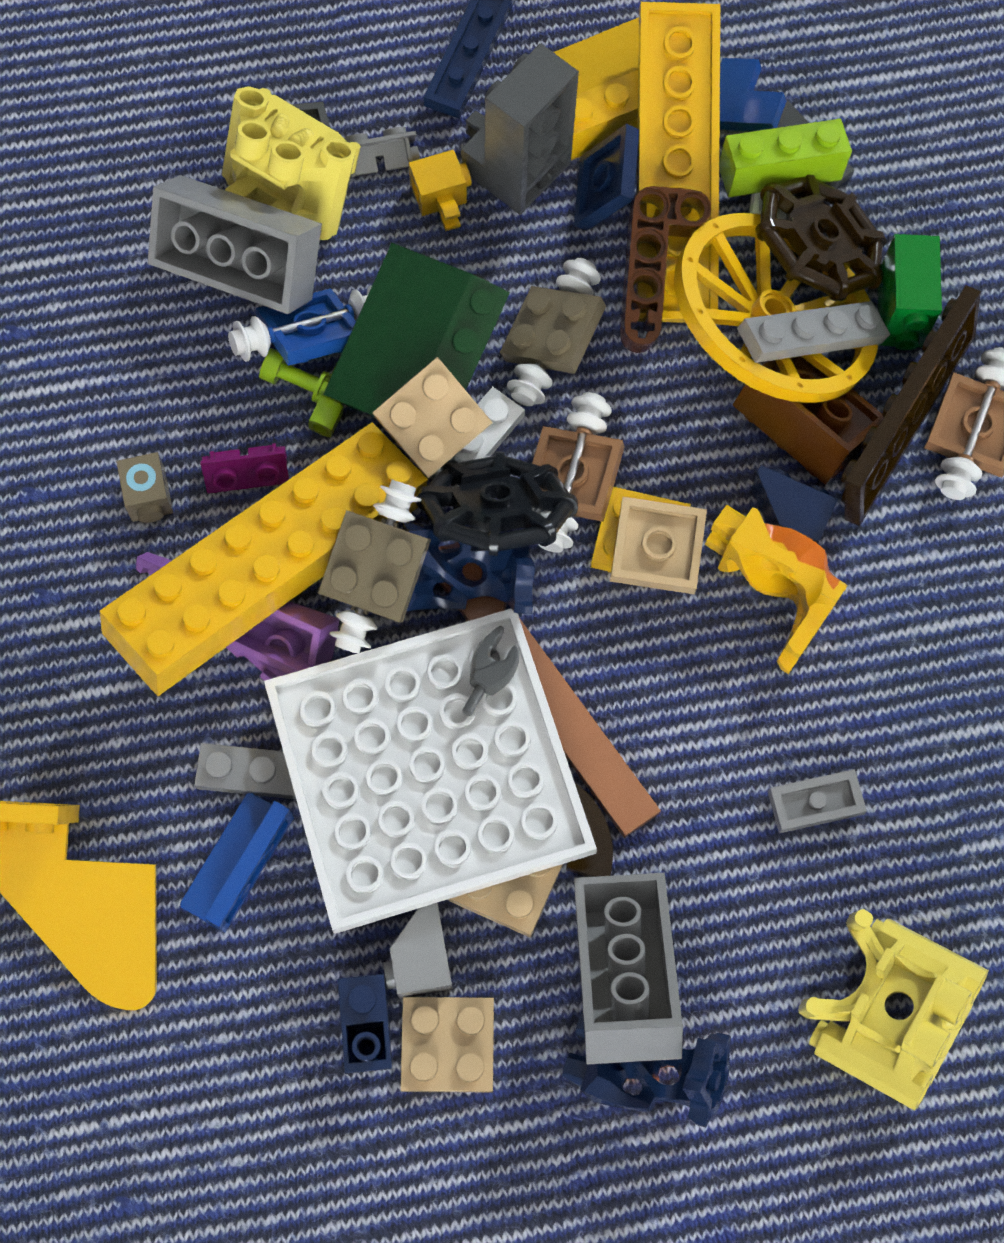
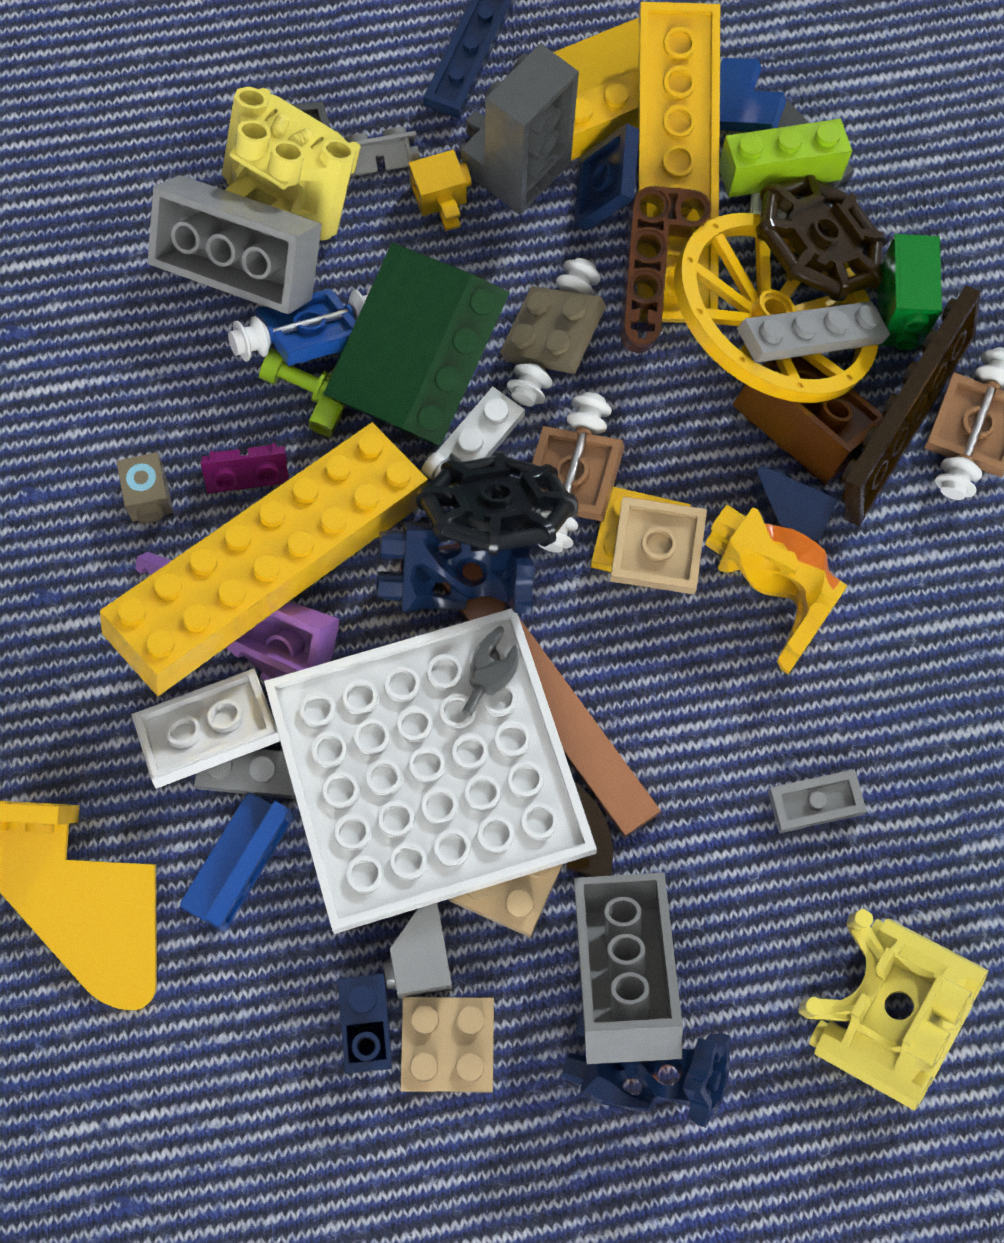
dark tan plate [318,480,431,654] -> none
tan plate [372,357,493,478] -> none
none -> white tile [131,668,280,789]

